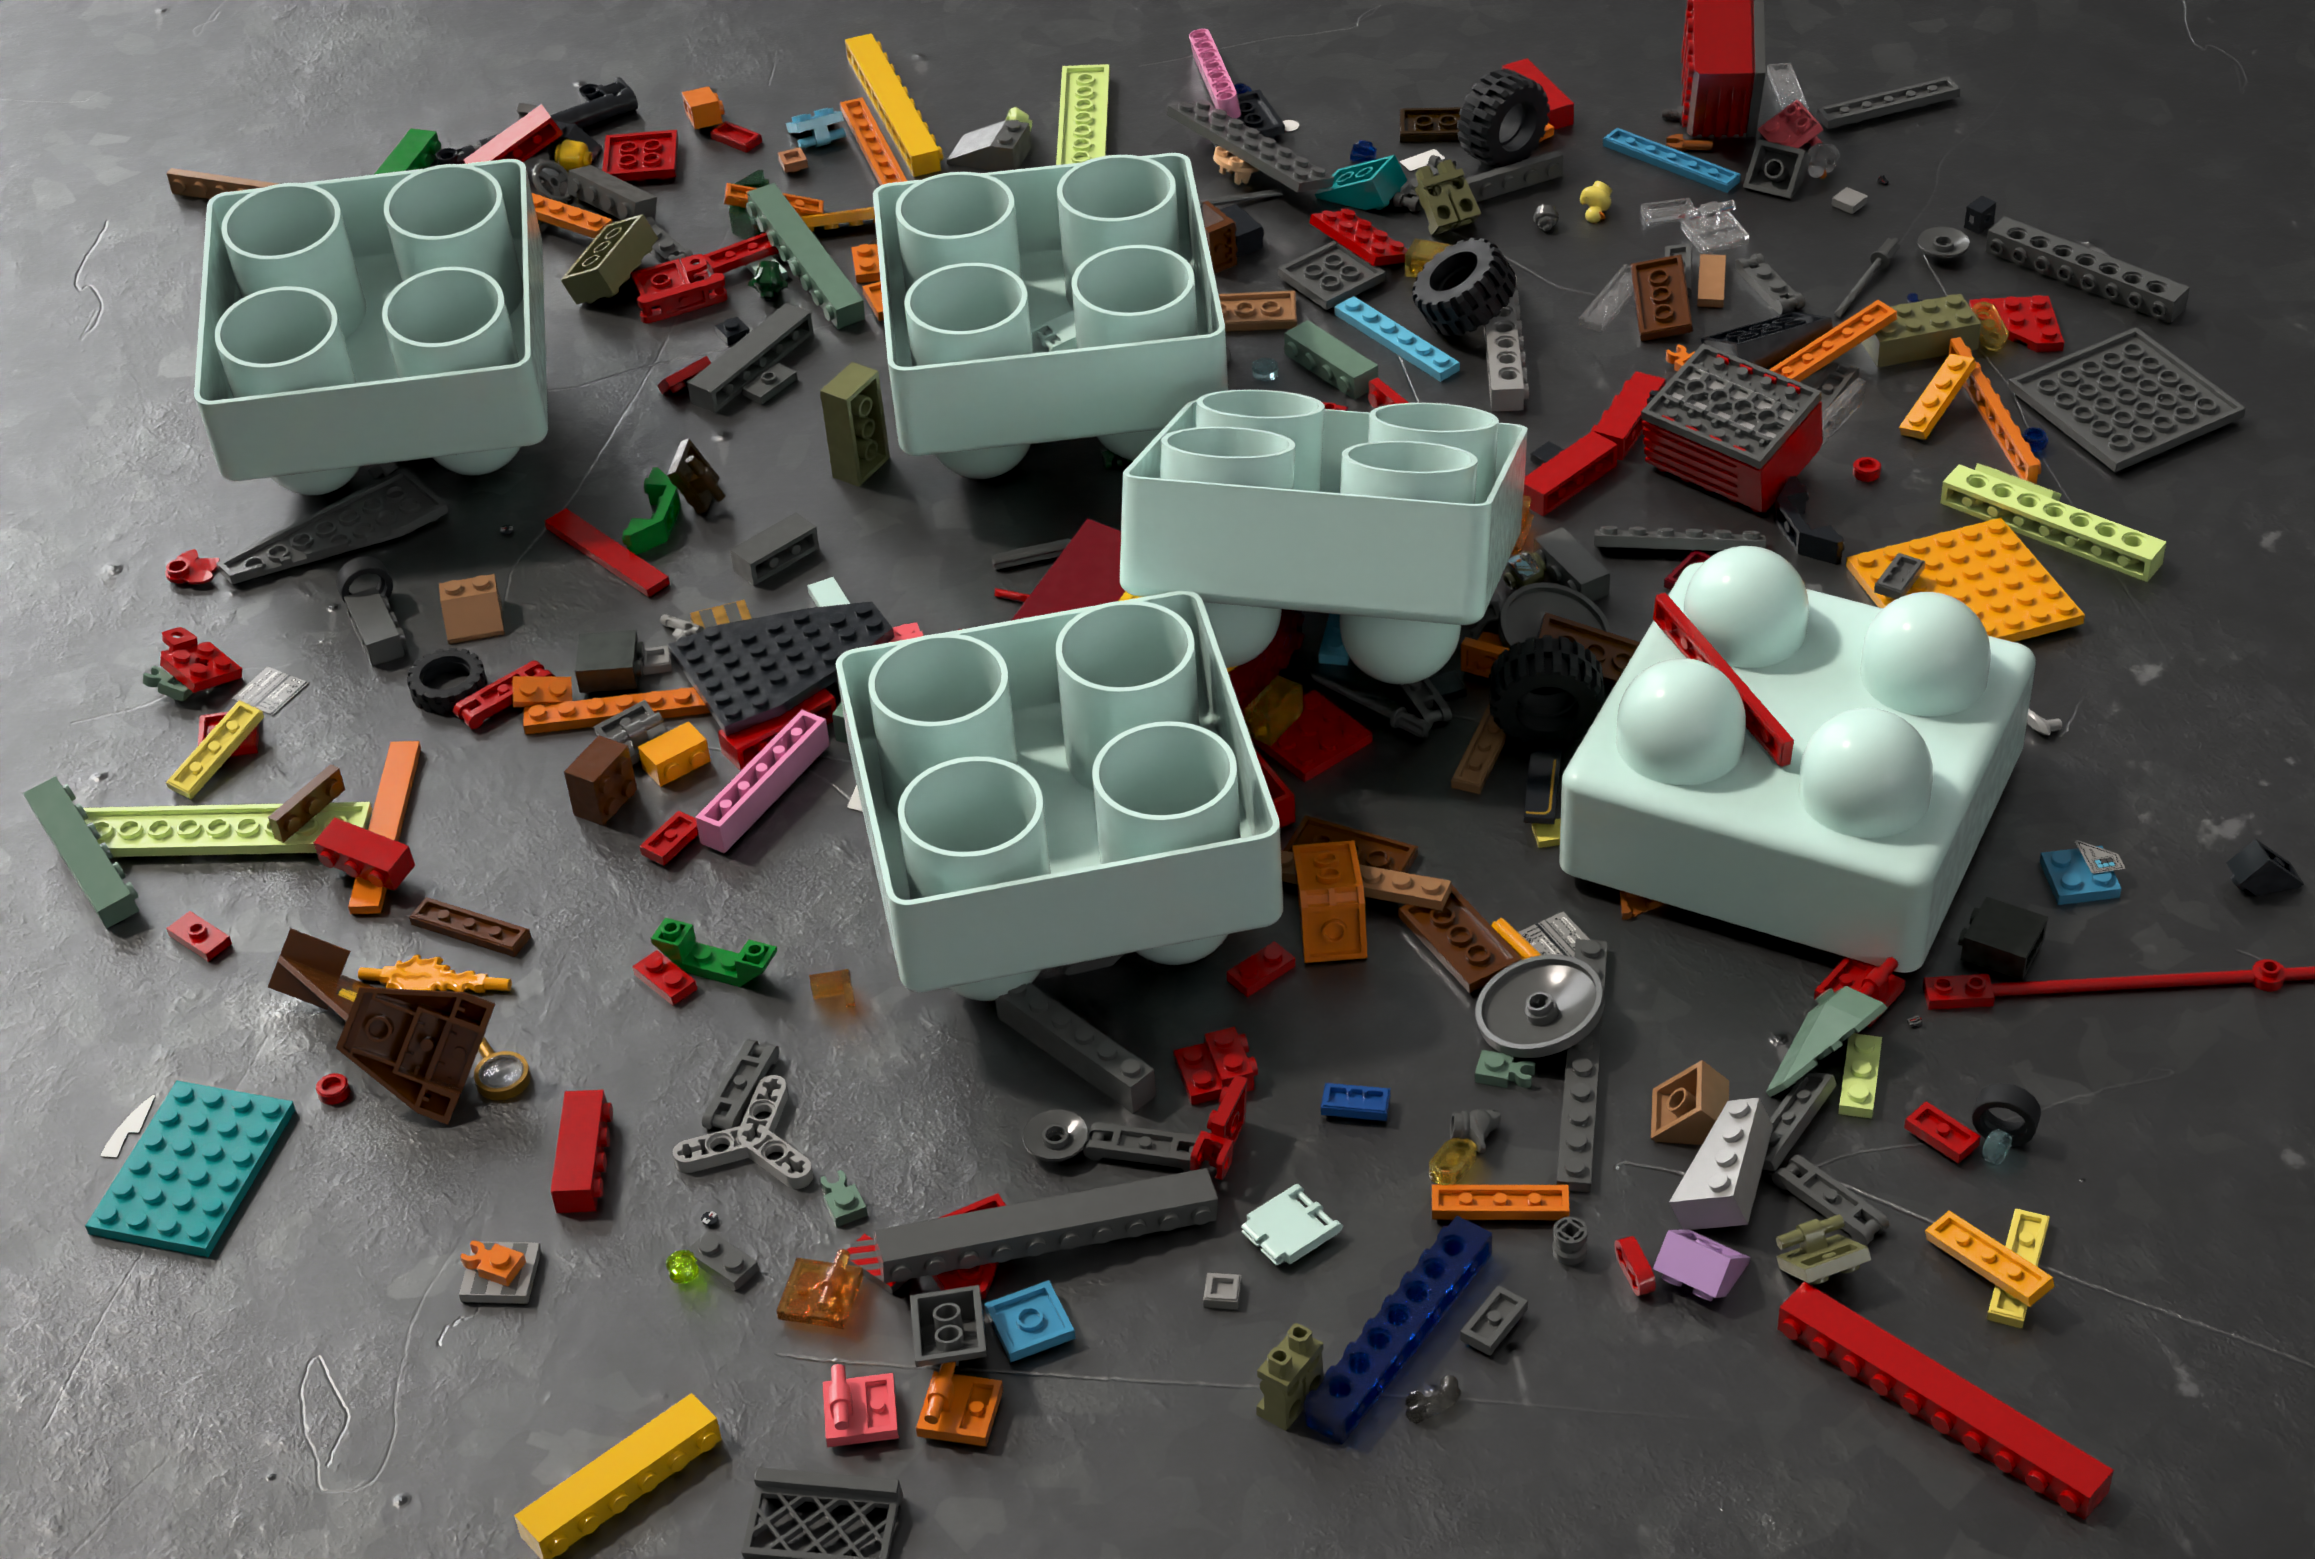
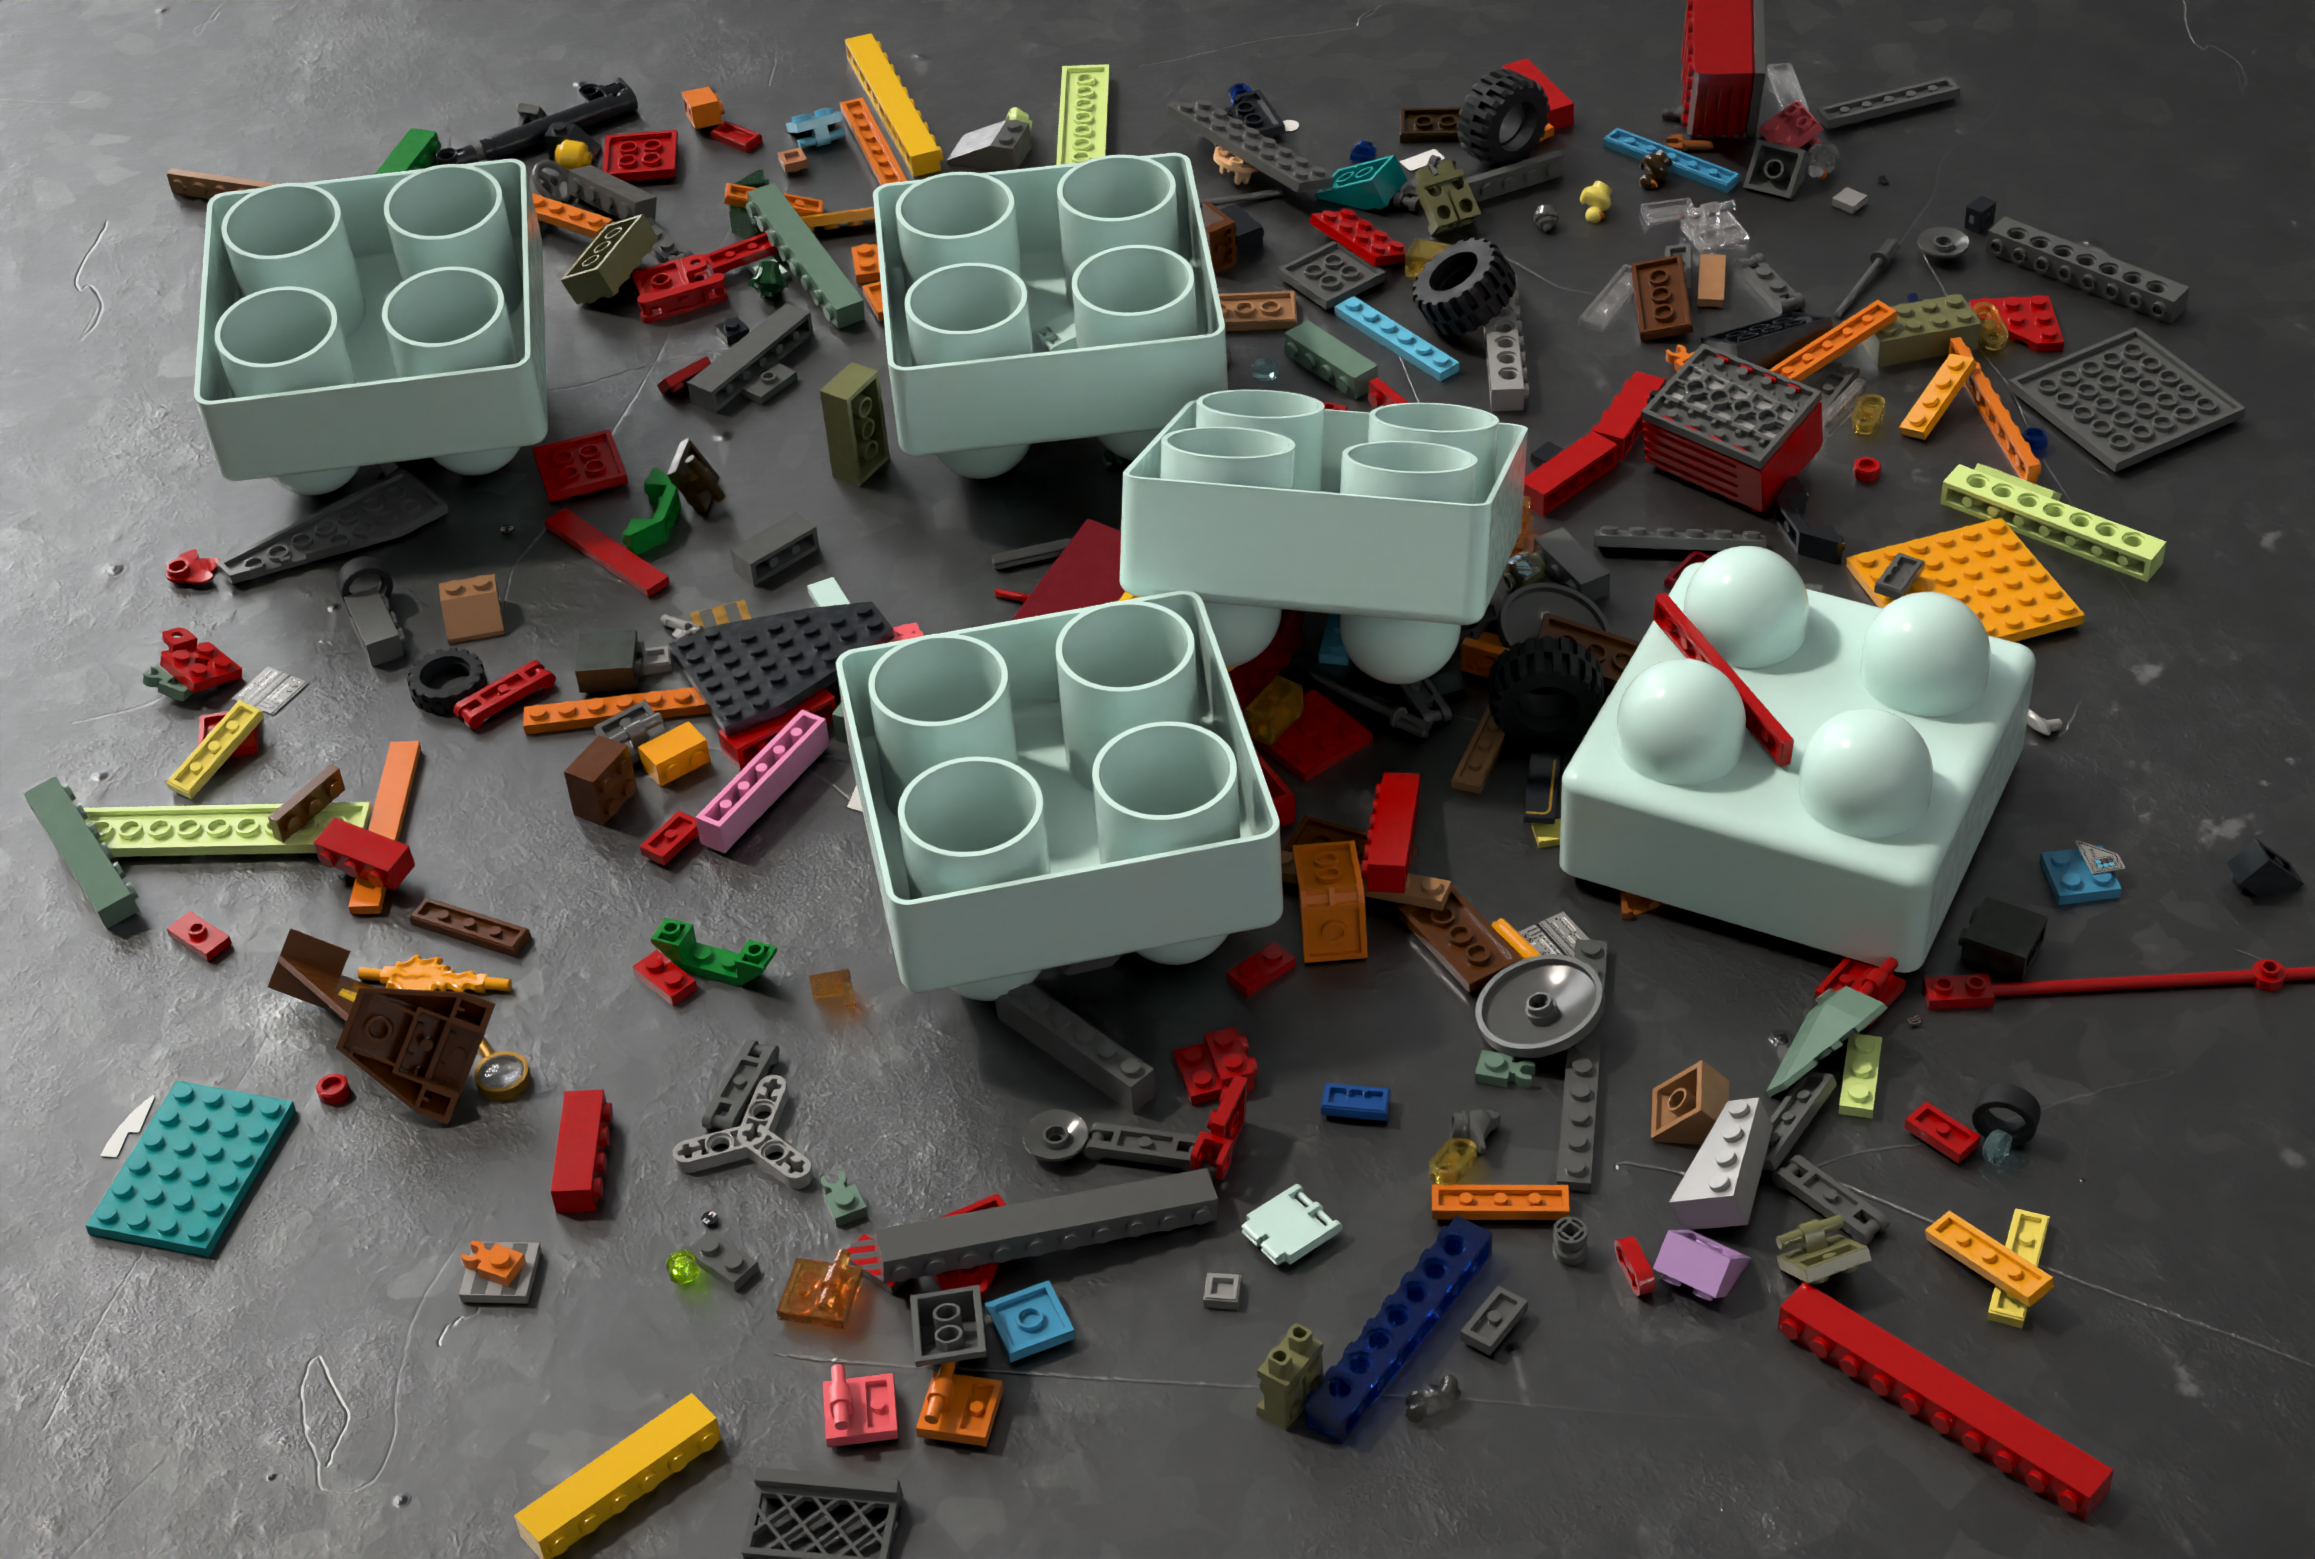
brick [464,104,563,164] -> none
orange plate [512,676,572,707] -> none
bright pink beam [1189,29,1241,119] -> none
none -> red plate [532,429,628,502]
none -> red brick [1361,772,1420,893]
none -> dark brown animal [1639,149,1673,190]
none -> clear yellow plate [1850,394,1886,435]

